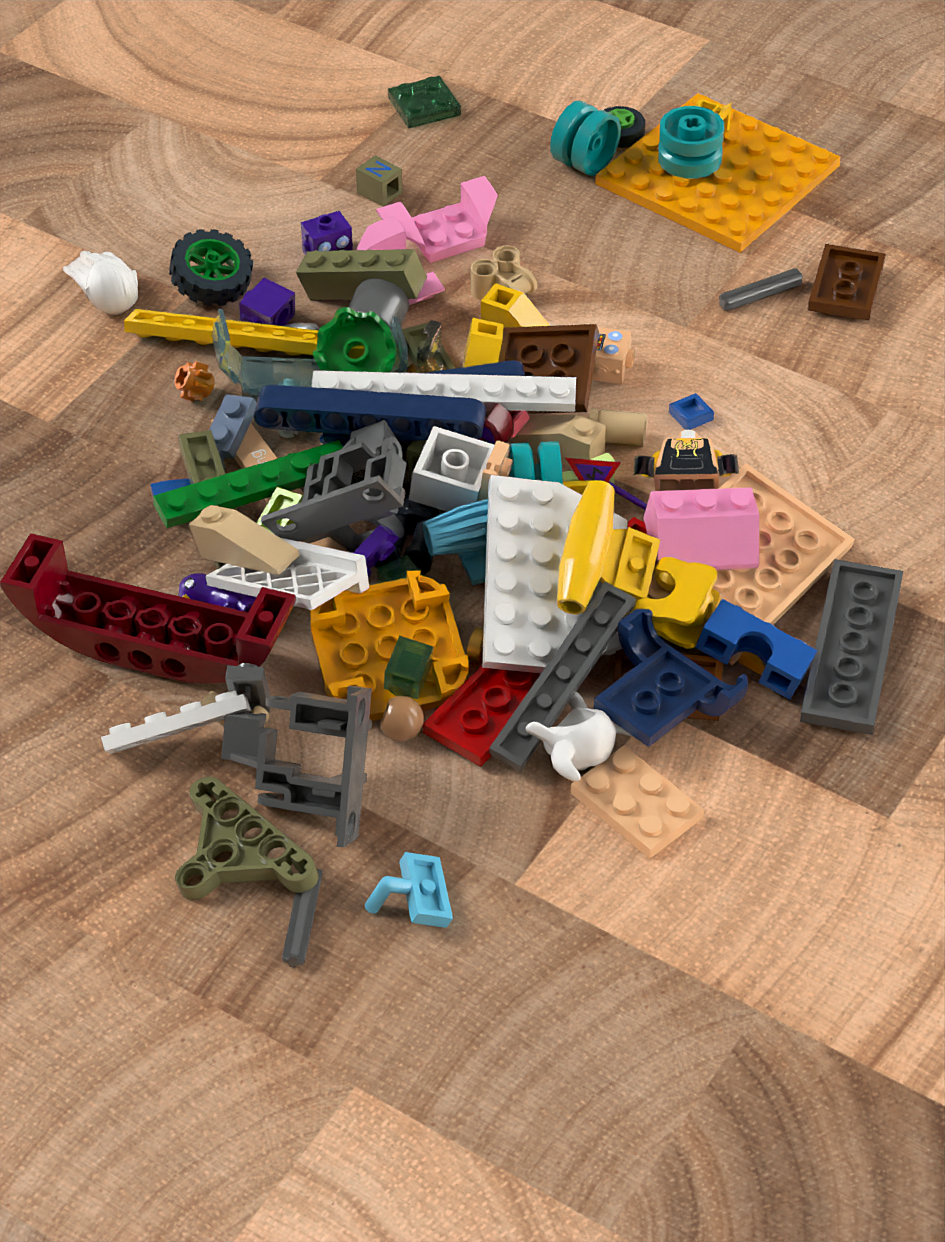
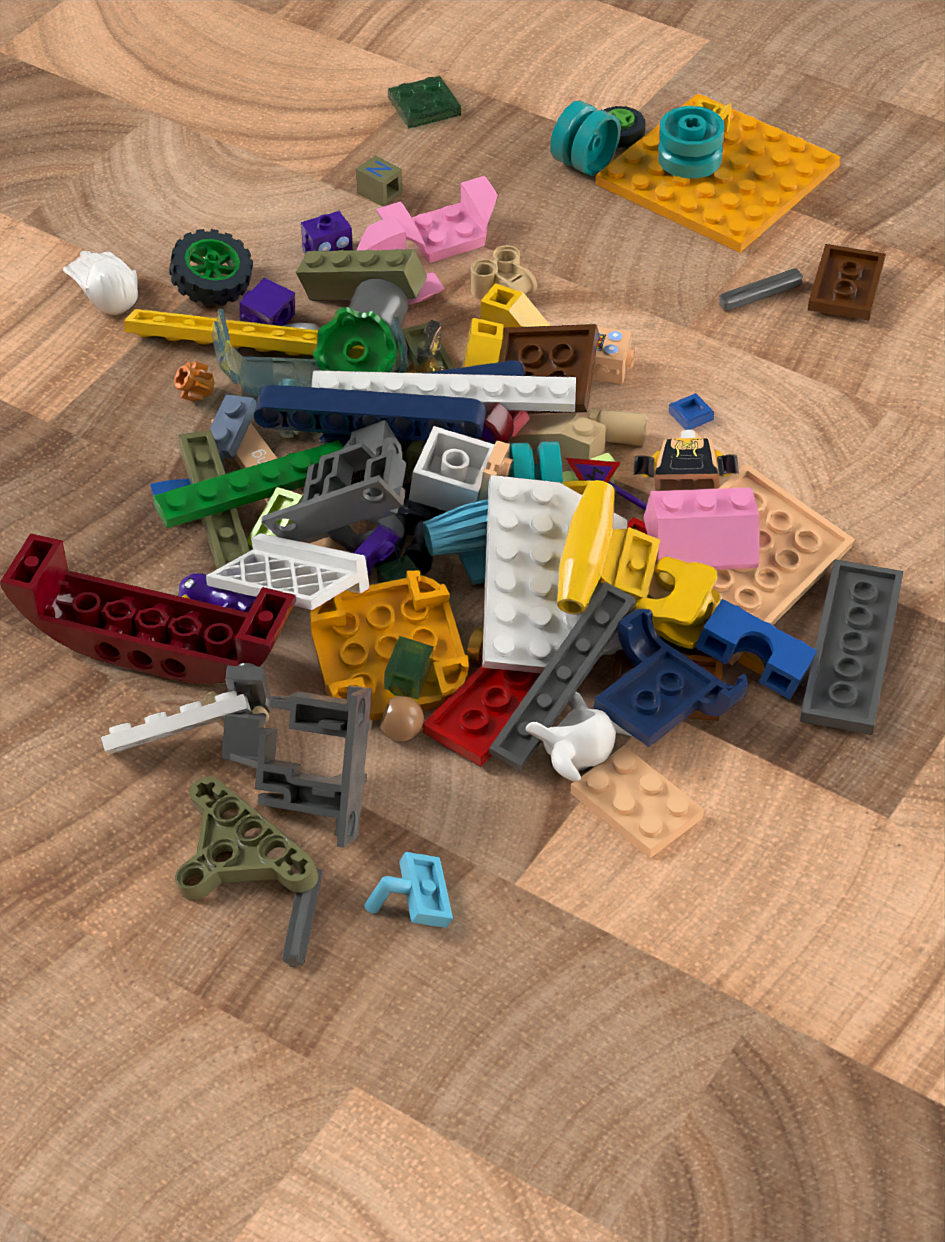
tan slope [189,505,300,575] -> none

